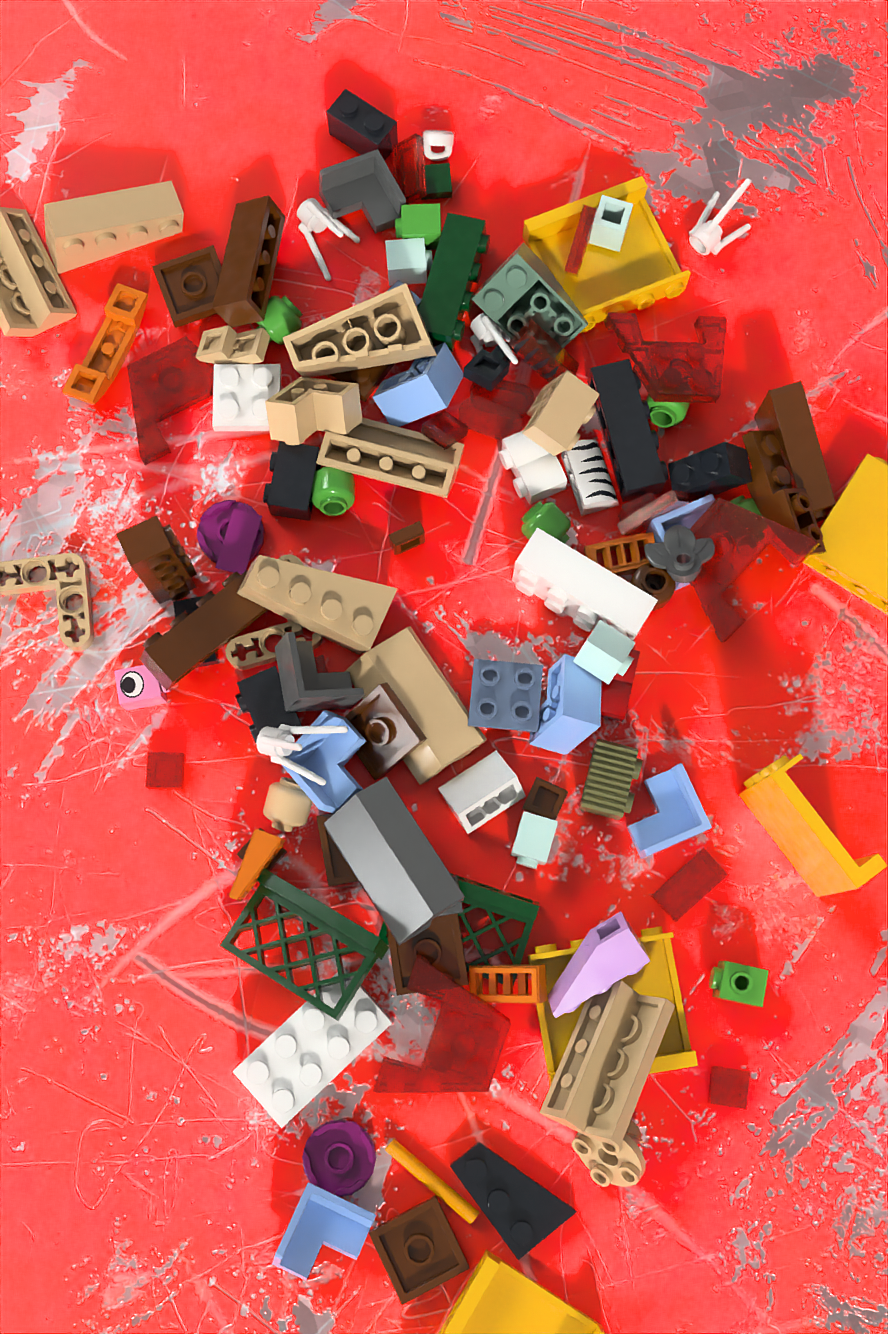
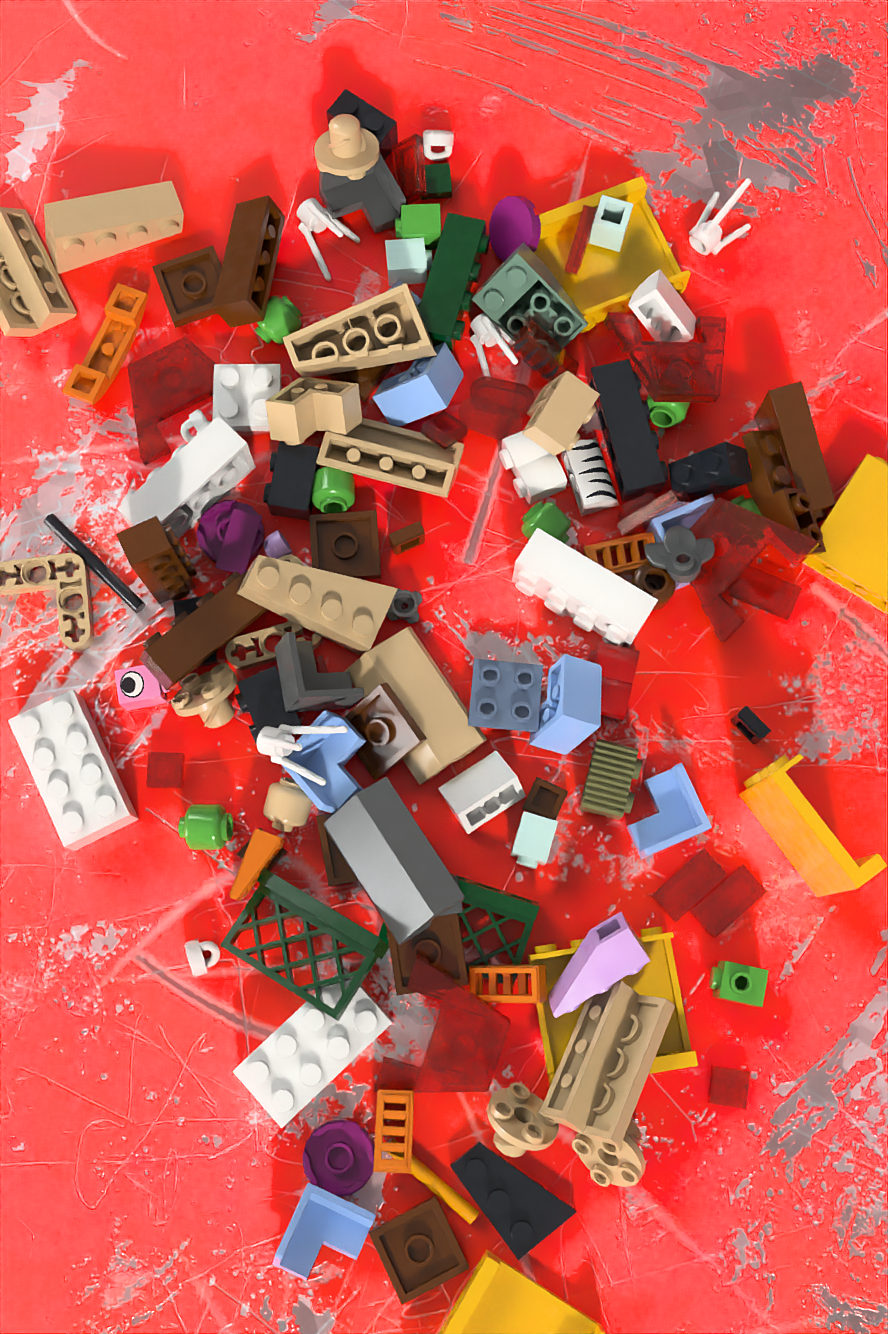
tan slope [196,325,270,364] -> none
black plate [463,341,514,391] -> none
light aqua brick [573,620,636,685] -> none
none -> white brick [8,689,139,851]
none -> black bar [44,513,146,613]
none -> white brick [117,416,256,539]
none -> tan plate [171,663,238,728]
none -> bright green head [178,804,233,850]
none -> white tile [180,409,208,443]
none -> white tile [184,938,220,977]
none -> lavender hinge [263,530,292,559]
none -> reddish brown plate [309,510,381,580]
none -> tan plate [314,114,380,180]
none -> orange slope [373,1090,414,1174]
none -> dark grey plate [386,588,423,624]
none -> tan plate [487,1082,559,1157]
none -> magenta tile [489,196,541,261]
none -> brick [628,269,696,354]
none -> clear red tile [689,864,768,939]
none -> clear red tile [724,561,802,620]
none -> black tile [731,706,771,744]

